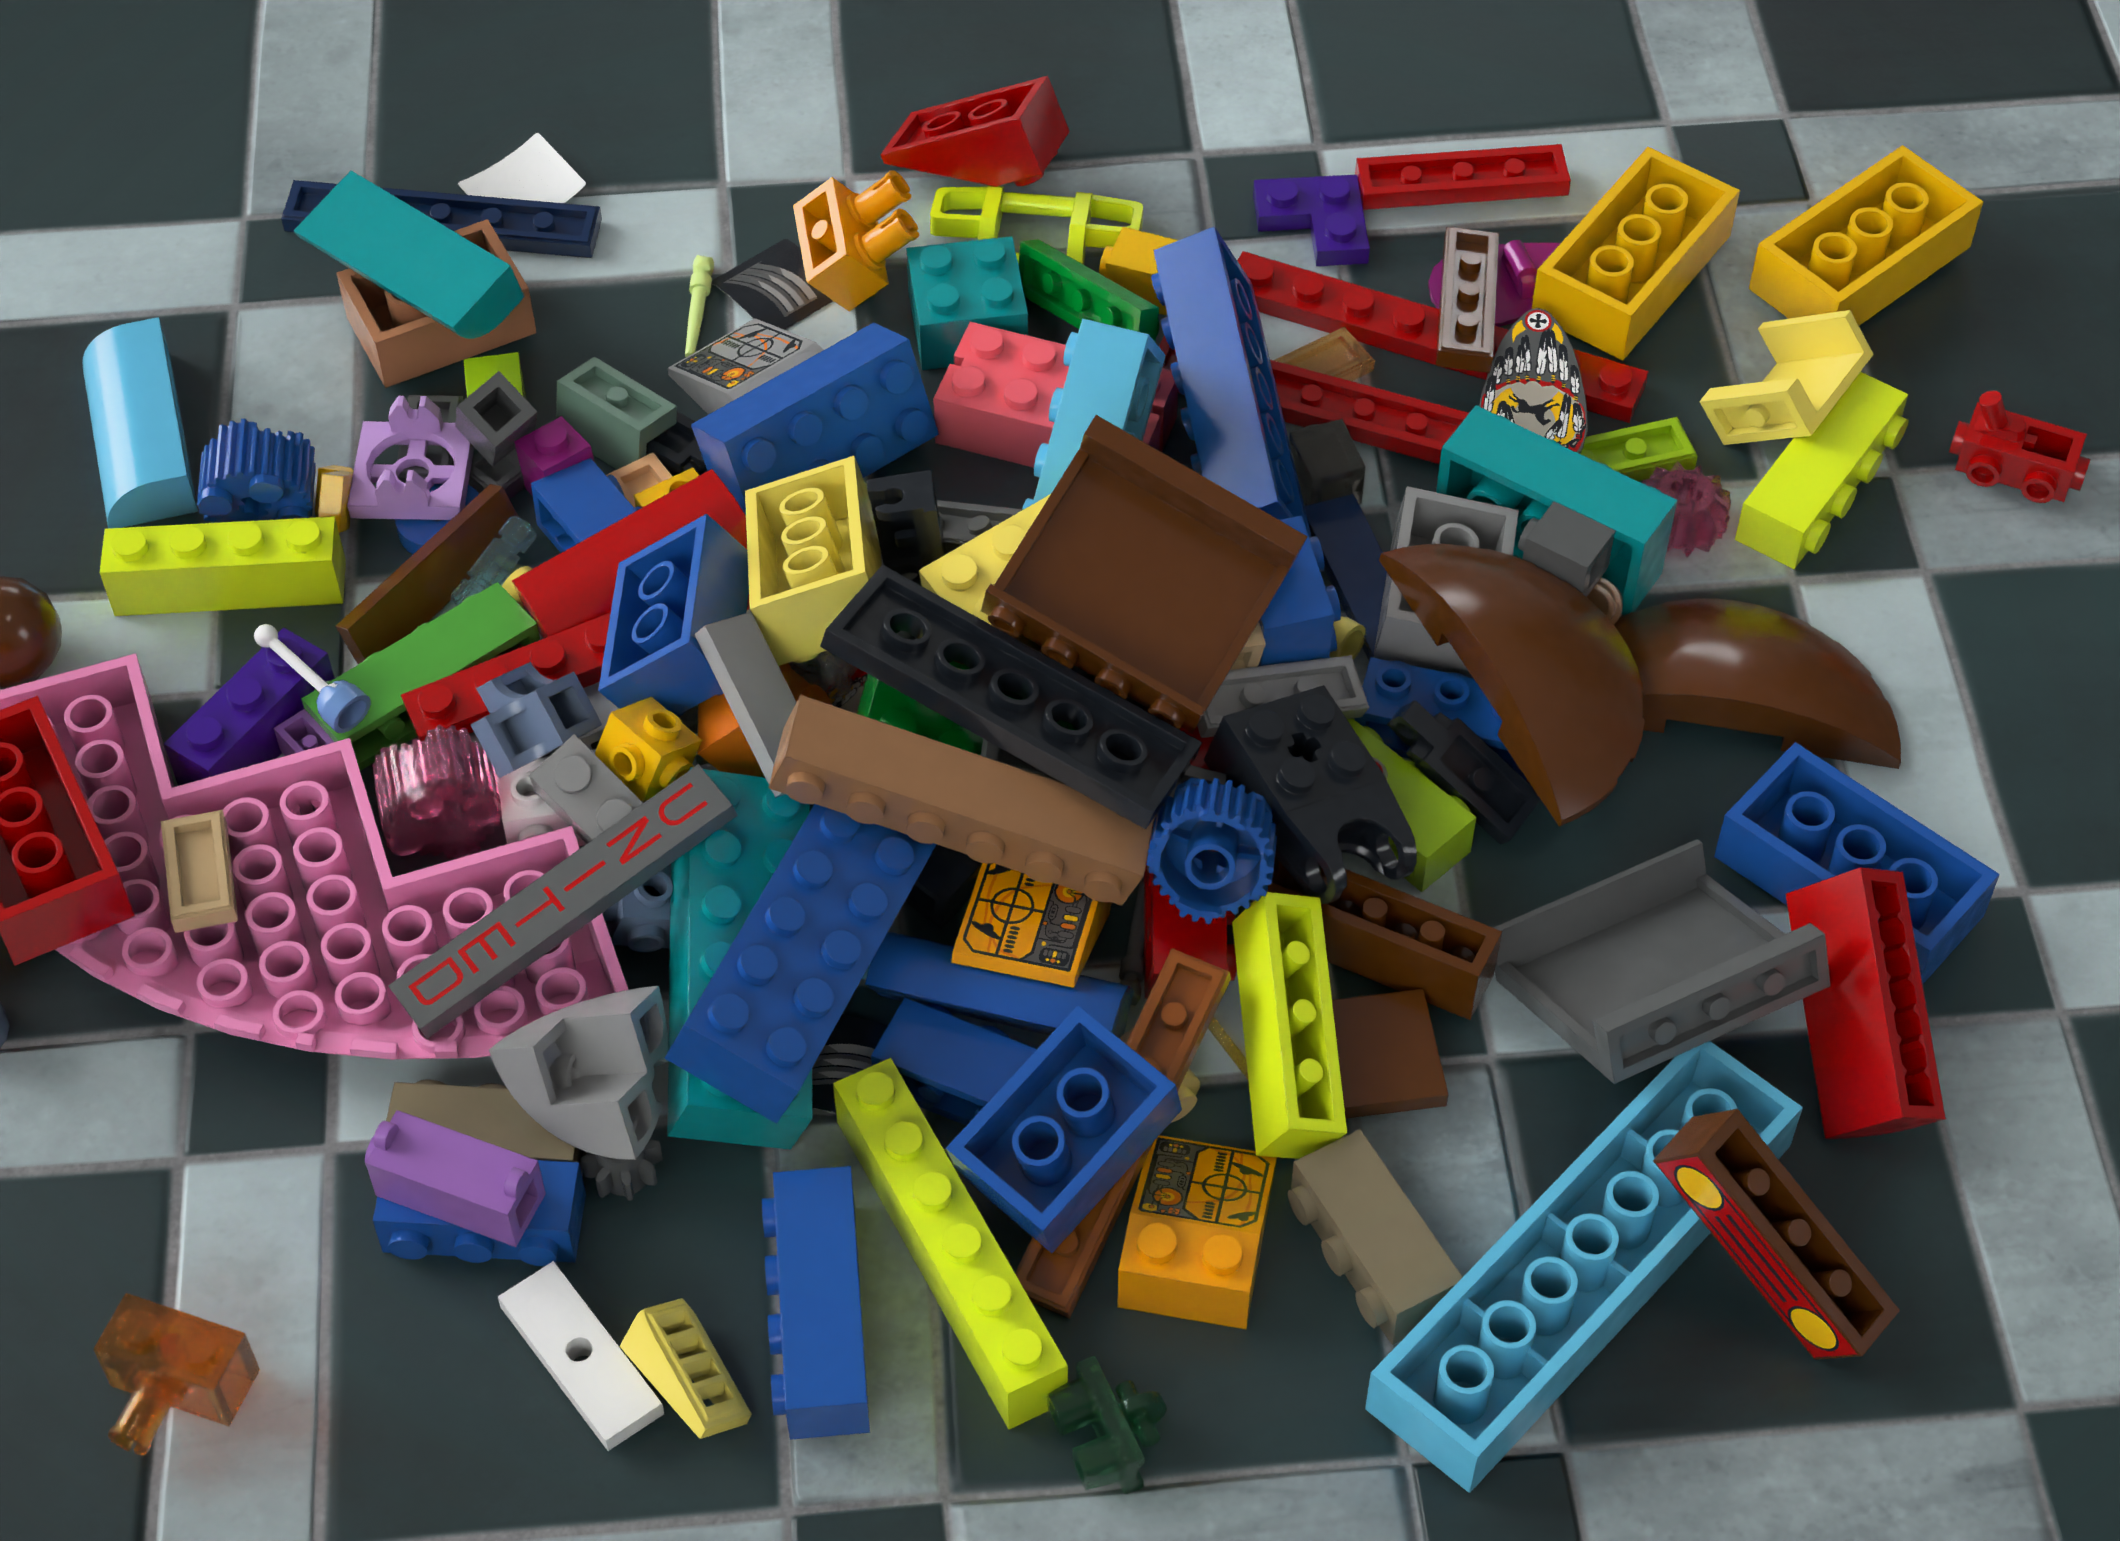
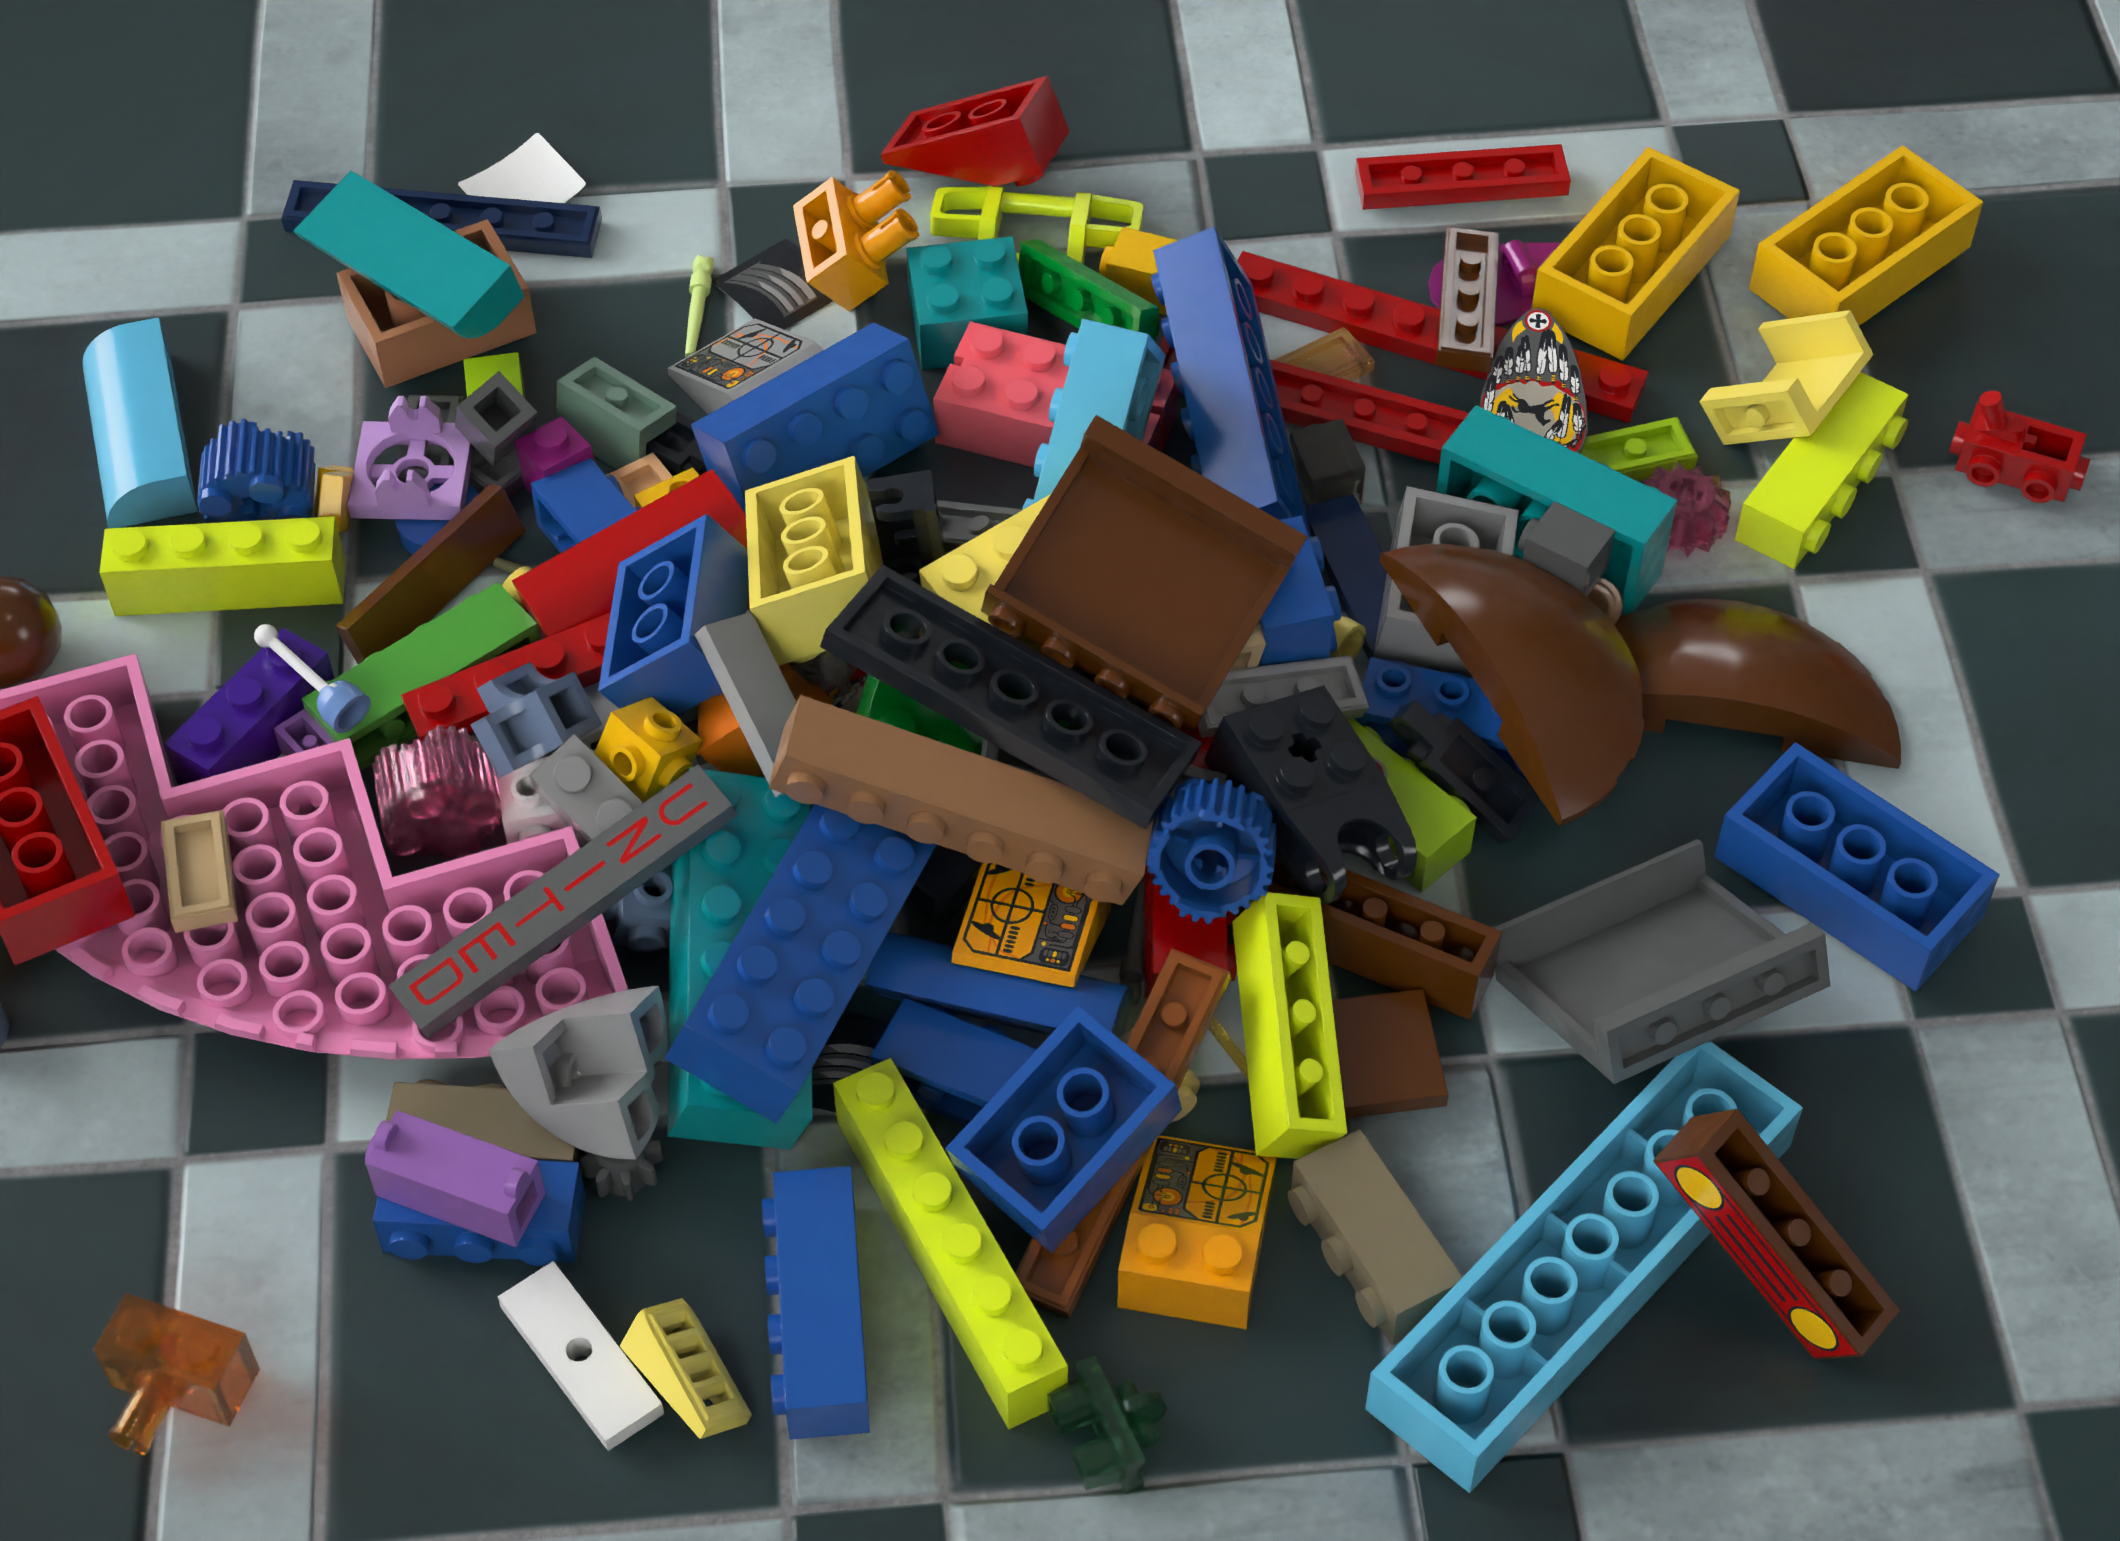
clear light blue axle [451,516,537,606] -> none
dark purple plate [1253,174,1370,266] -> none
red brick [1786,867,1946,1139] -> none

